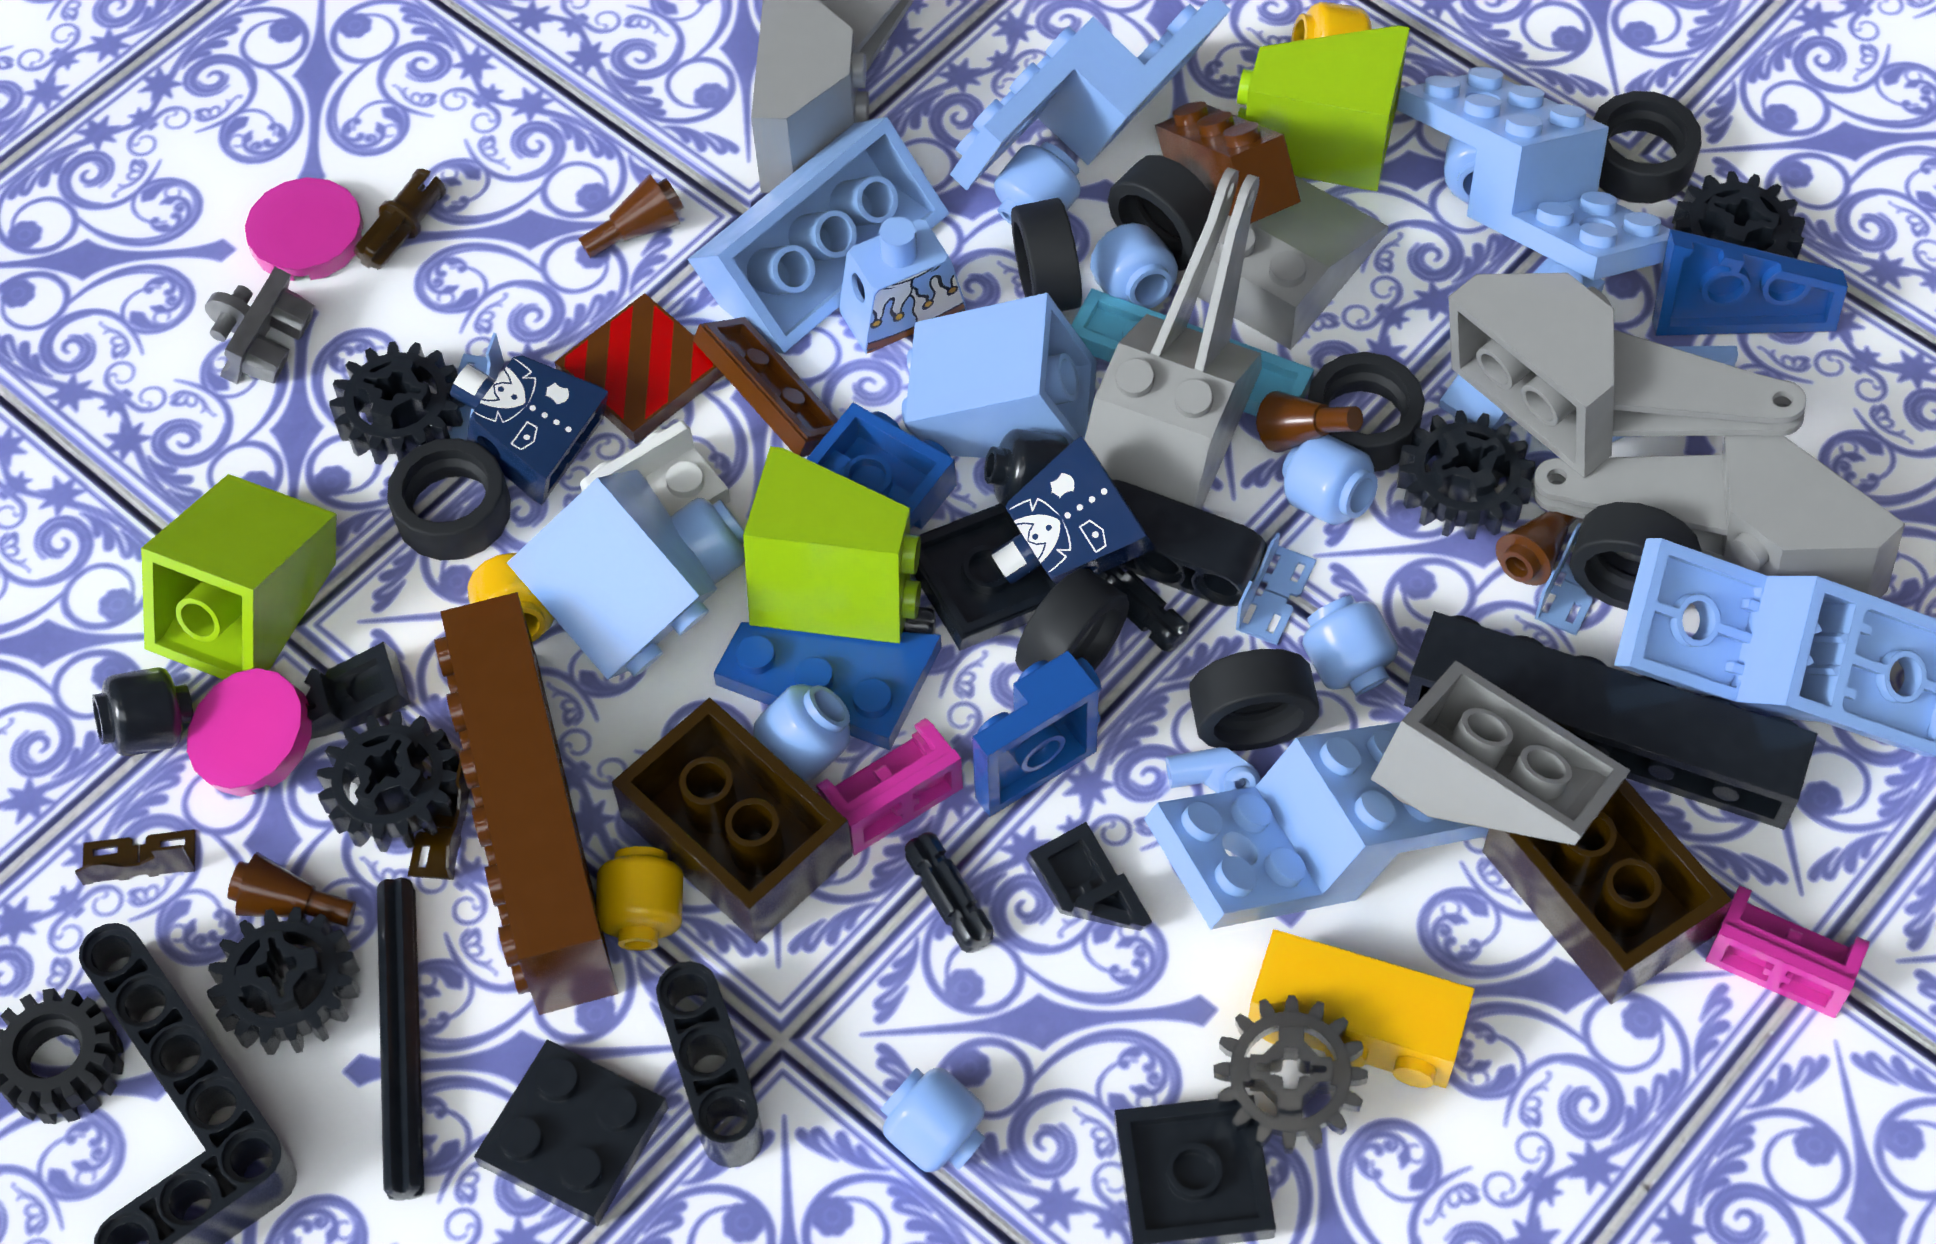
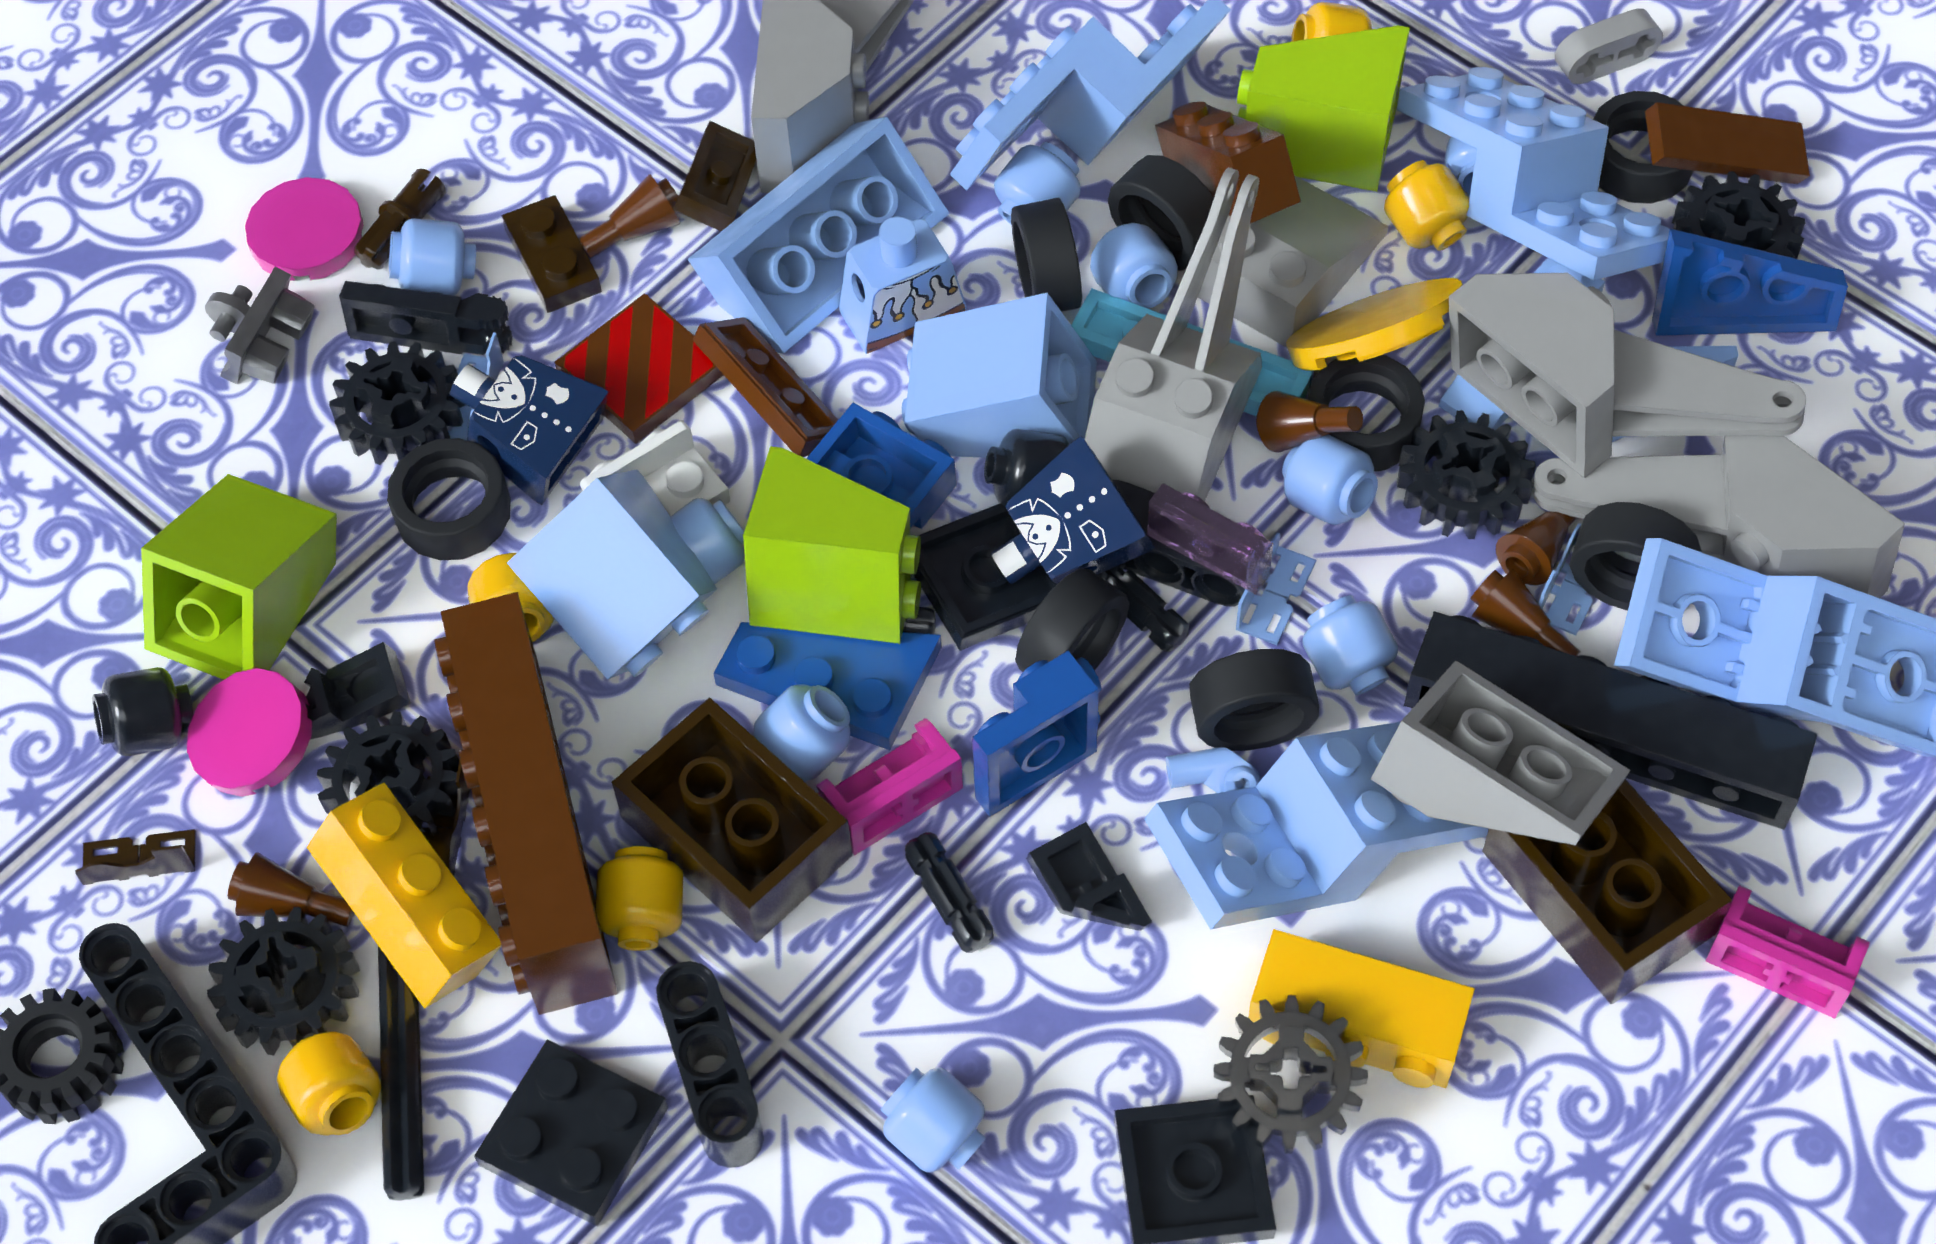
none -> yellow head [277,1031,381,1136]
none -> yellow brick [307,782,502,1009]
none -> black hinge [339,281,513,355]
none -> light blue head [389,218,476,296]
none -> dark brown plate [501,195,602,313]
none -> dark brown plate [673,120,757,231]
none -> clear purple plate [1147,483,1274,595]
none -> yellow tile [1286,278,1463,370]
none -> yellow head [1384,160,1469,251]
none -> reddish brown cone [1470,569,1581,656]
none -> light grey beam [1555,8,1663,84]
none -> reddish brown tile [1645,102,1810,184]

